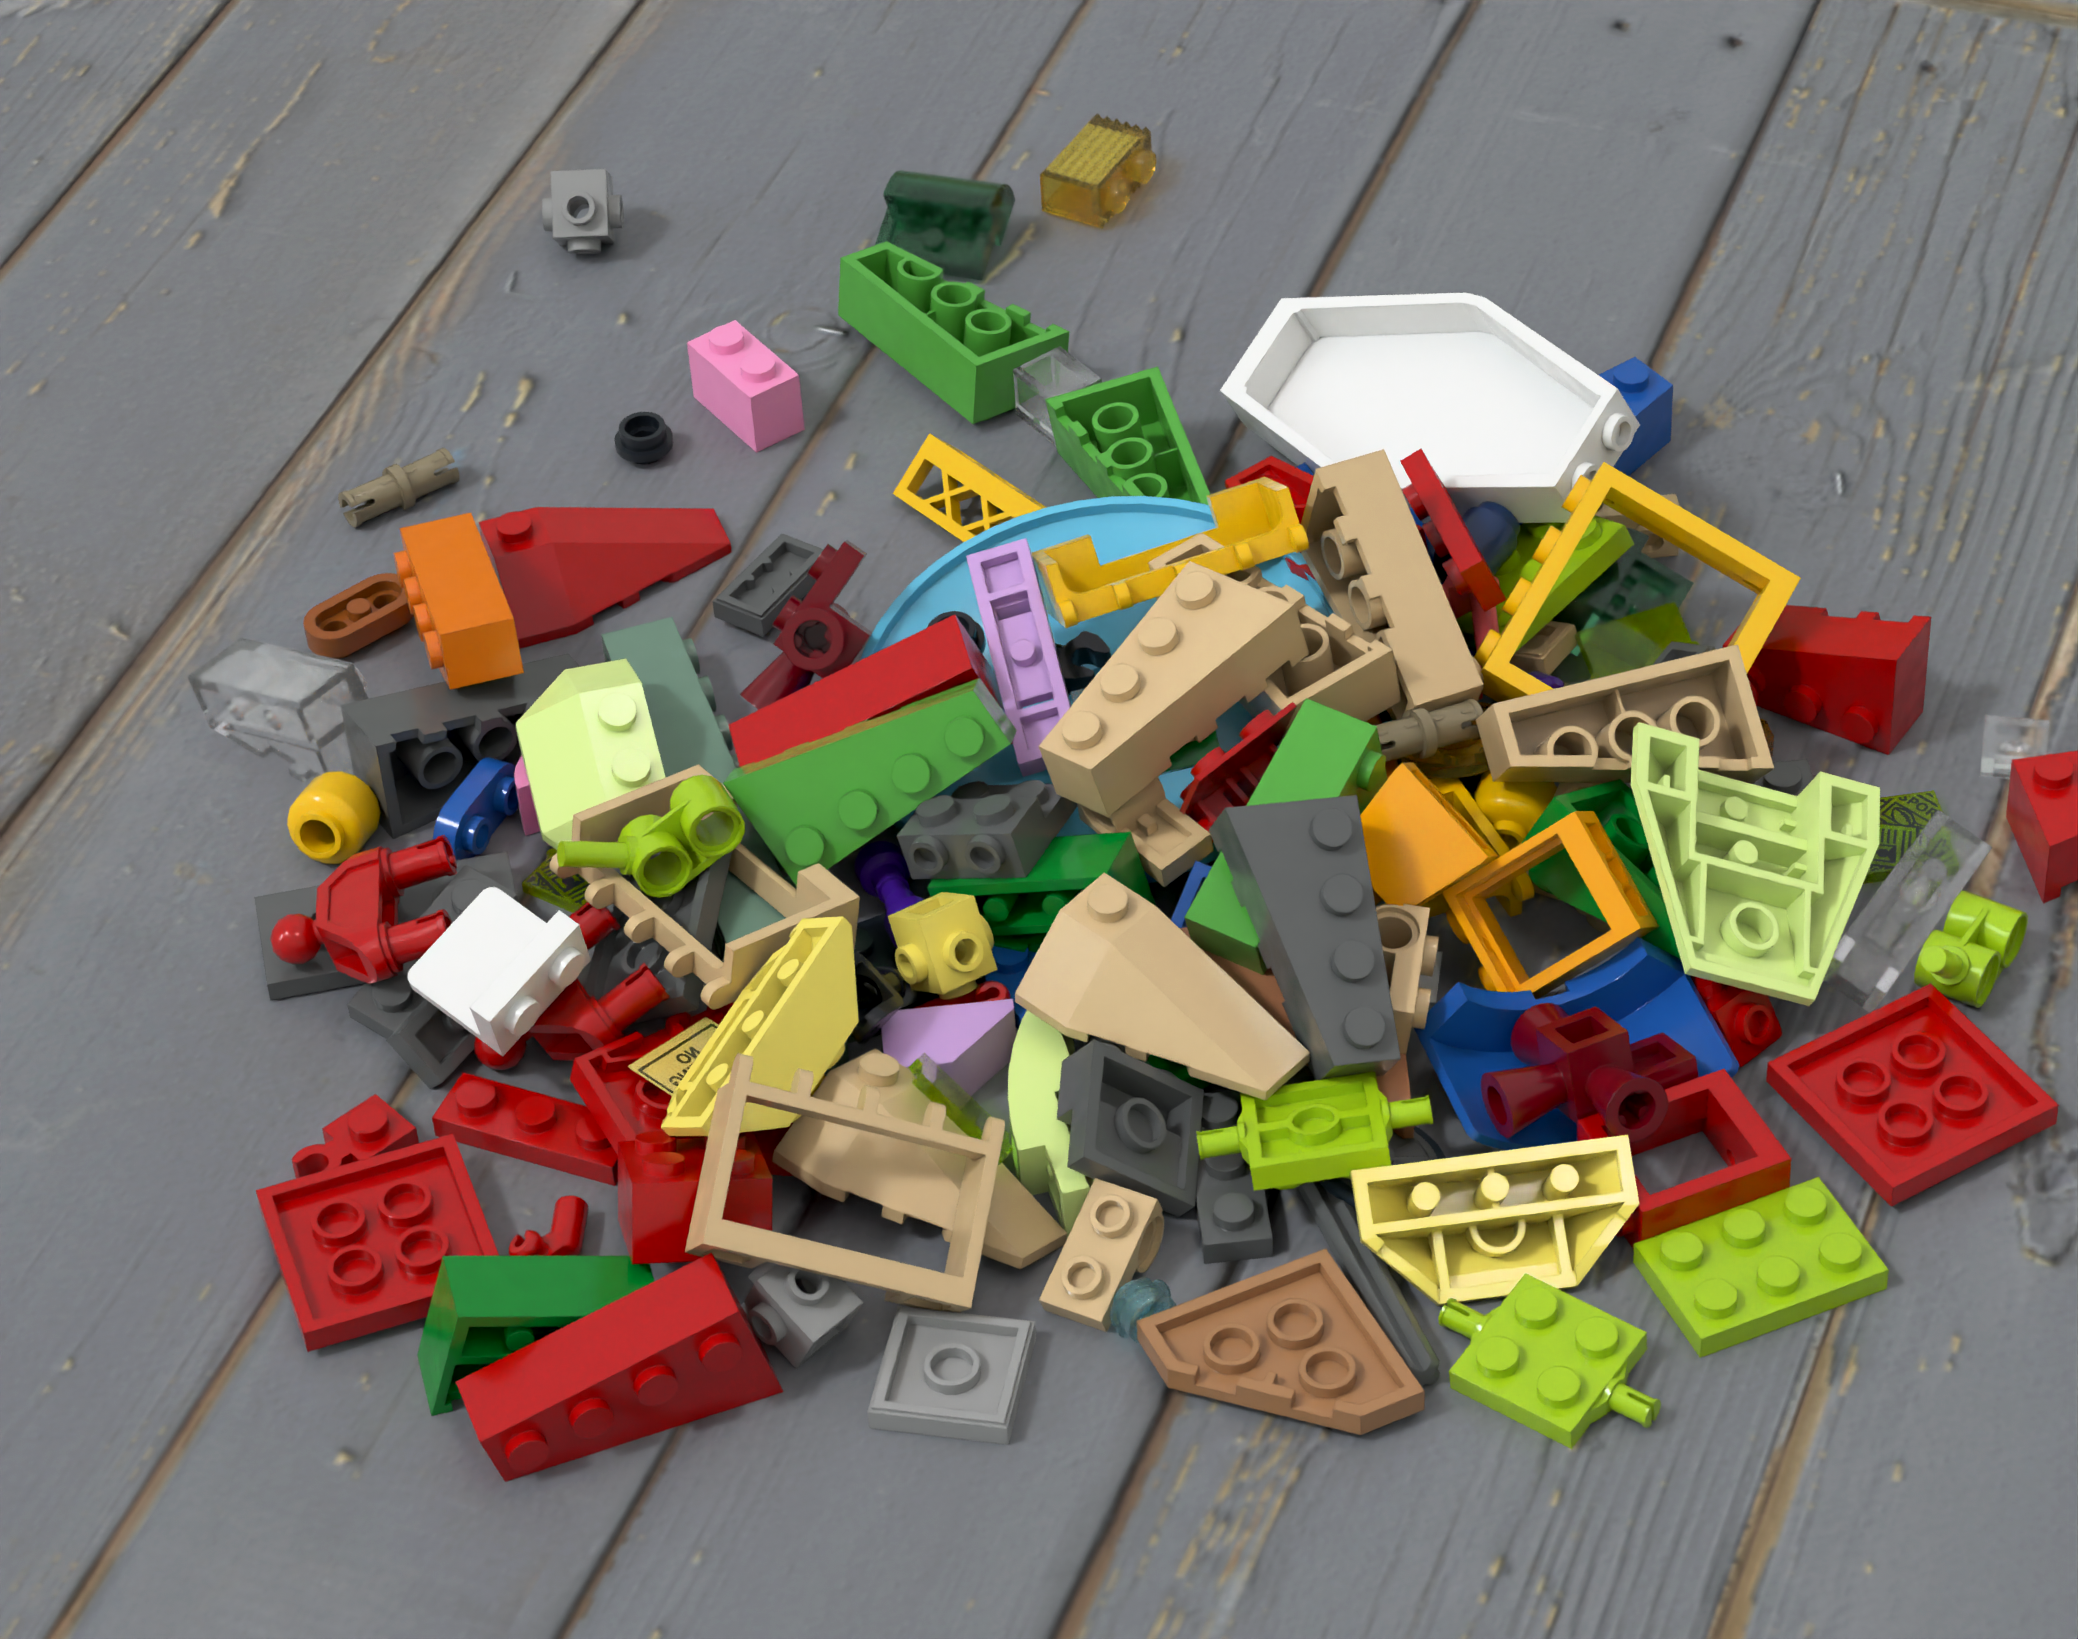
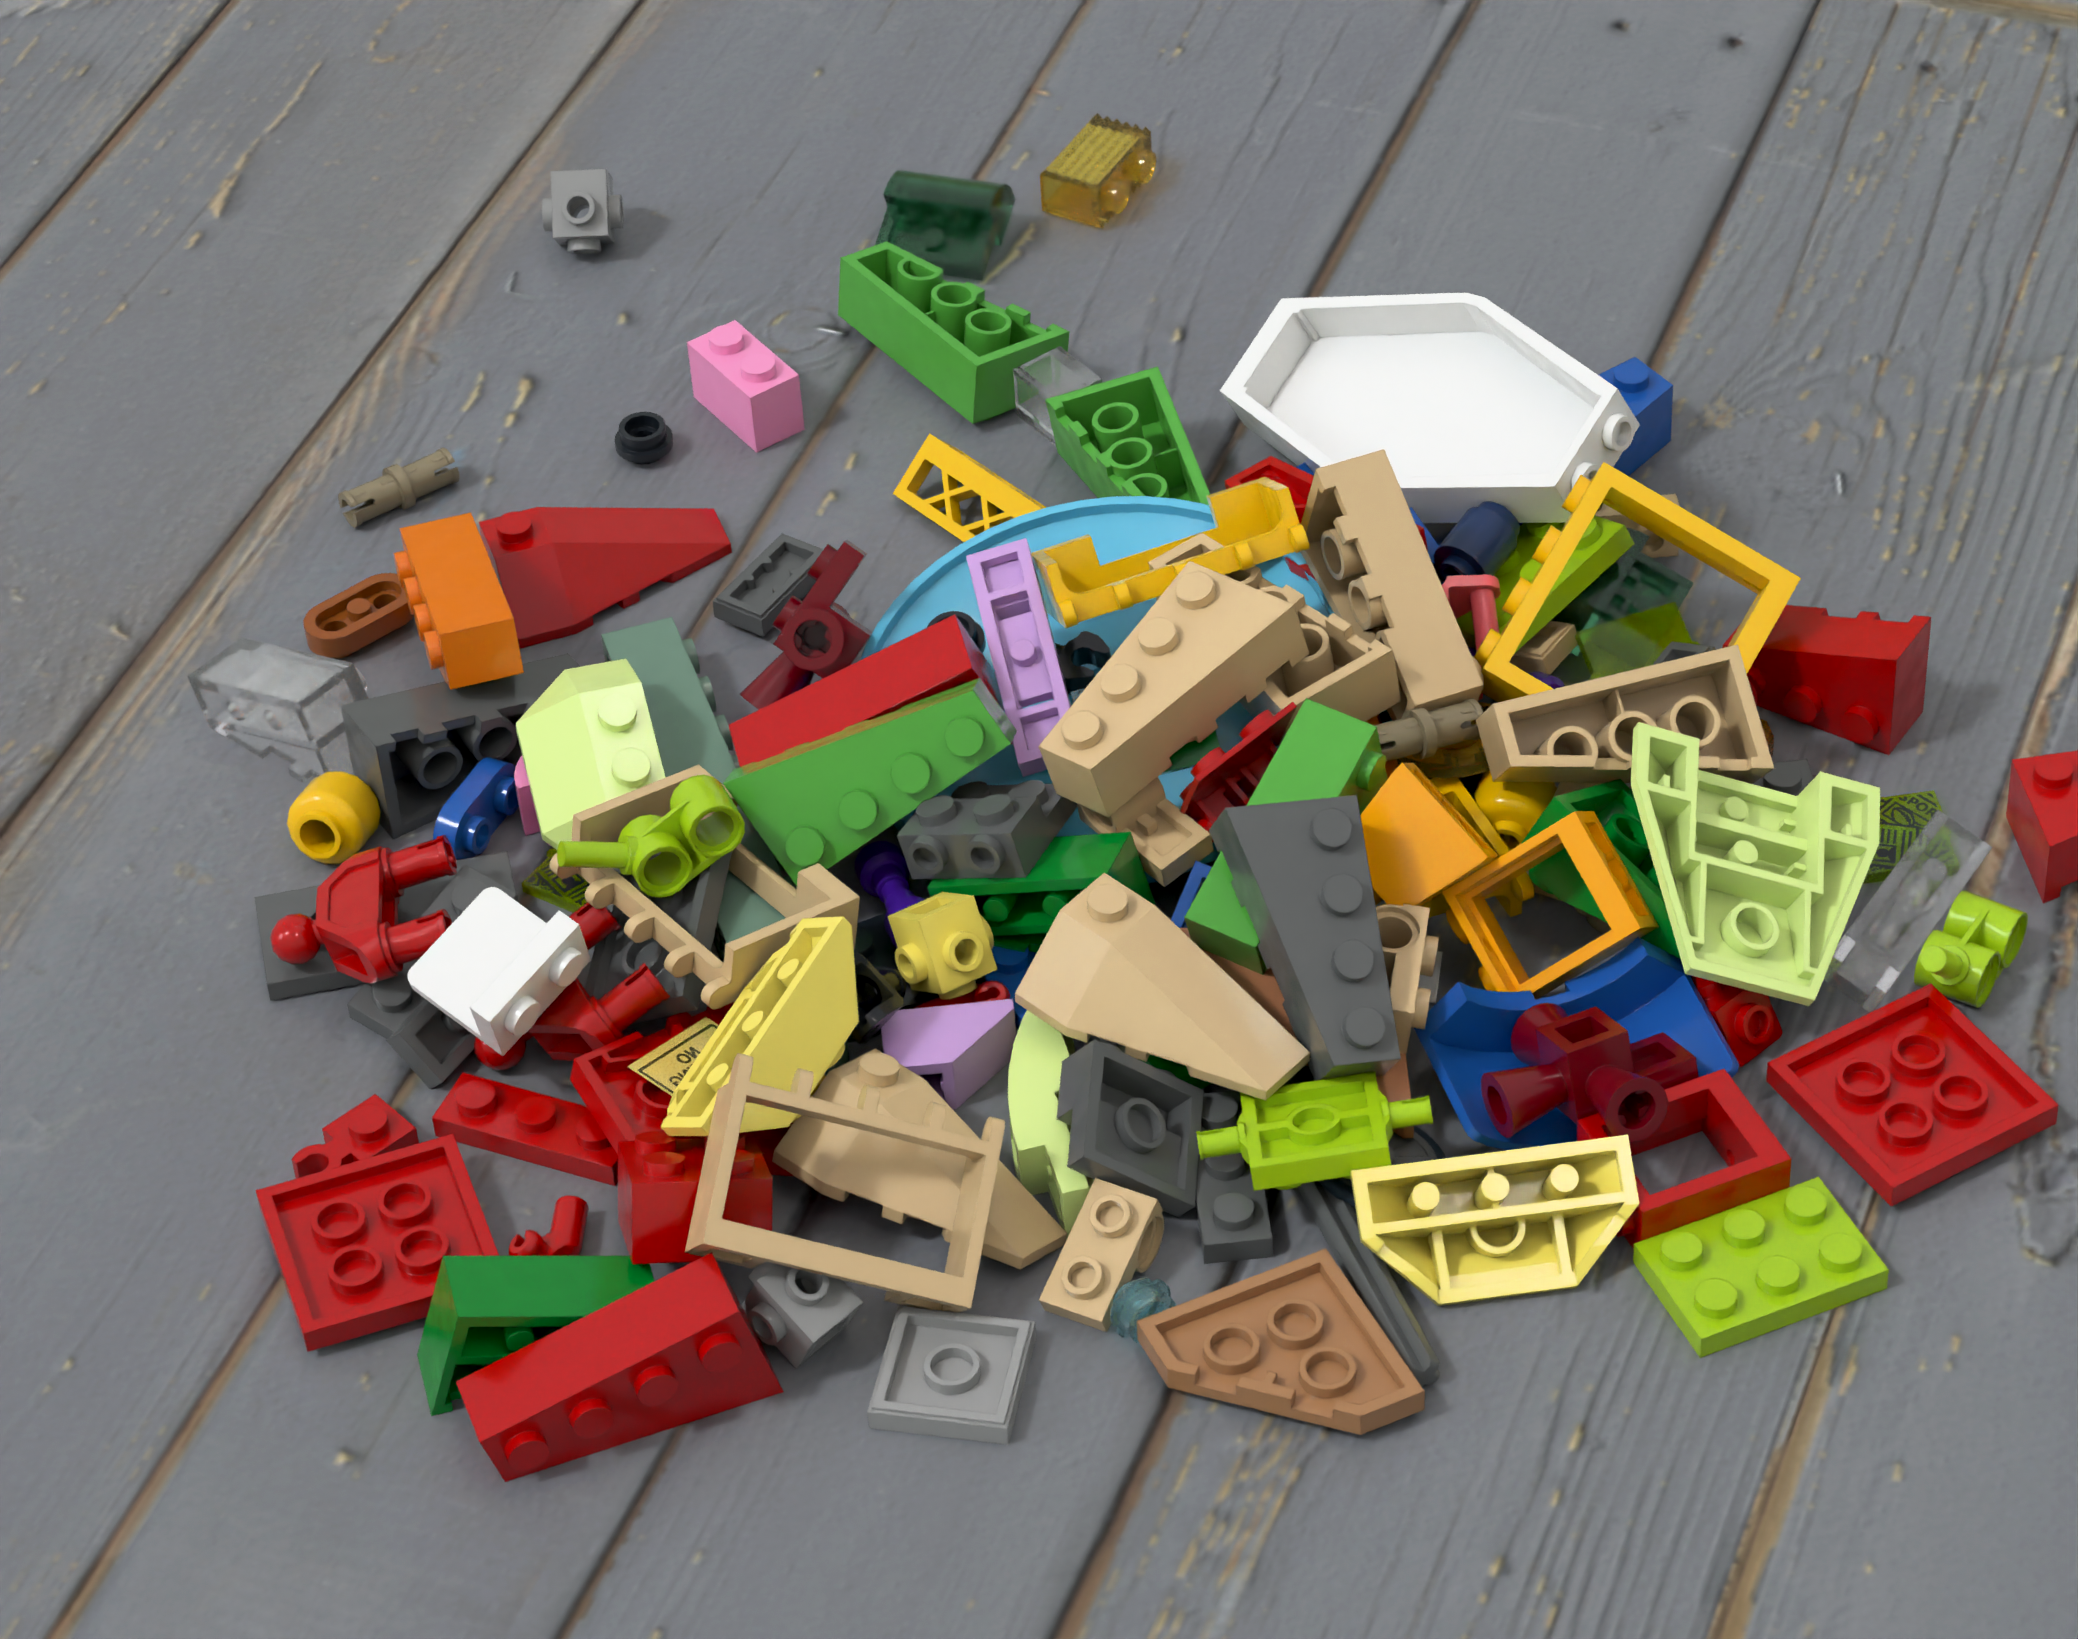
clear neon green piece [908,1053,1014,1165] -> none
red plate [1400,448,1507,612] -> none
lime plate [1438,1273,1661,1449] -> none
clear plate [1980,715,2050,779] -> none

